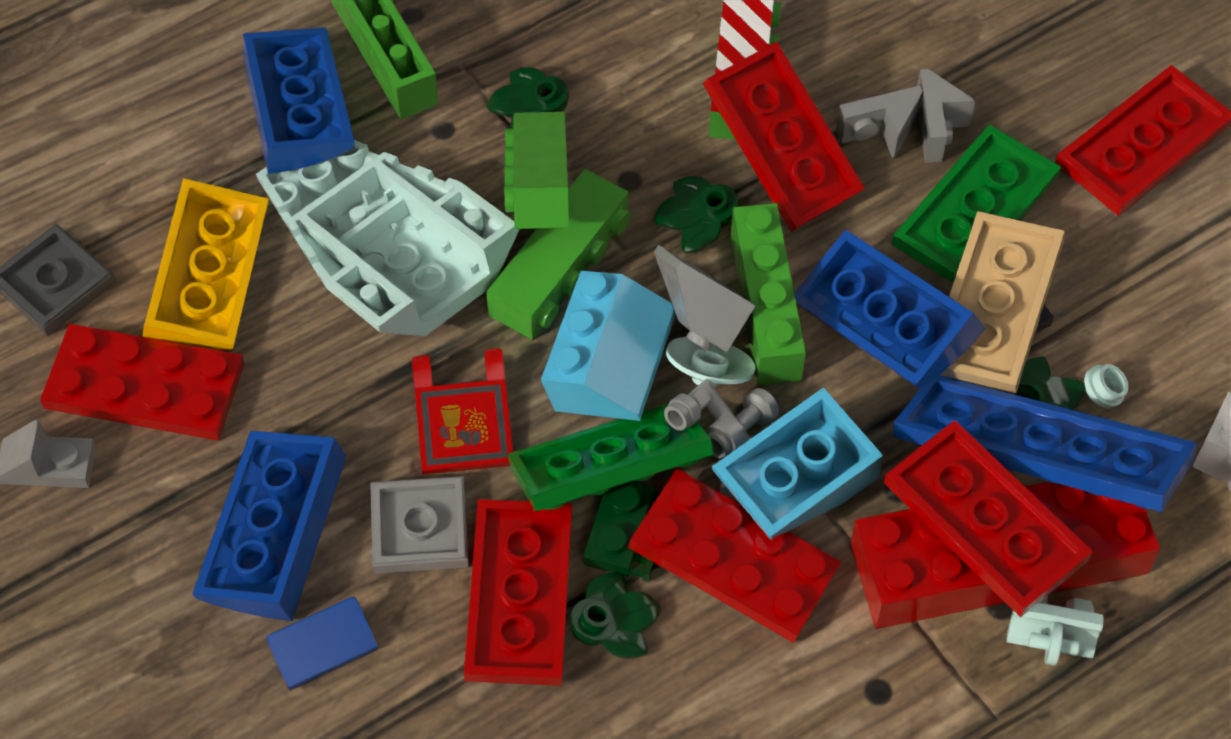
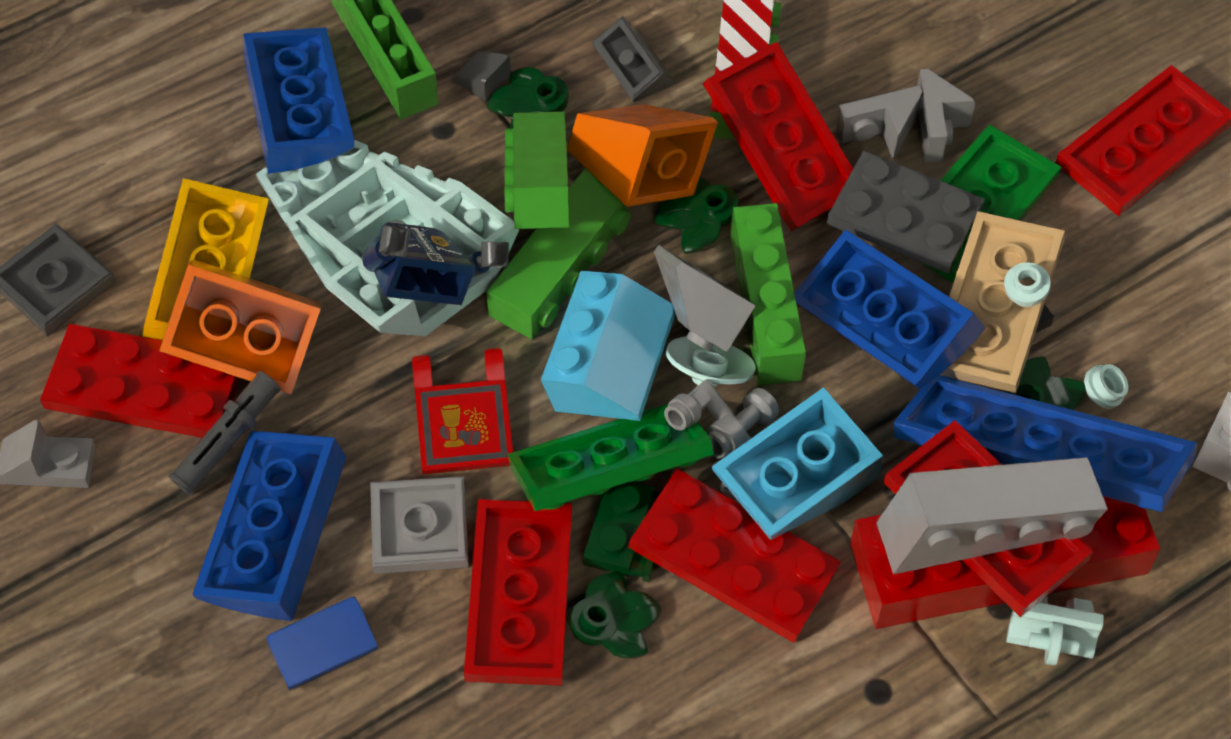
none -> orange slope [159,259,322,395]
none -> dark grey pin [168,371,282,496]
none -> dark blue torso [362,220,509,305]
none -> dark grey slope [453,51,511,101]
none -> orange slope [567,104,718,207]
none -> dark grey slope [592,16,675,102]
none -> dark grey plate [827,150,984,274]
none -> light grey wedge [876,458,1108,574]
none -> light aqua plate [1004,262,1051,307]

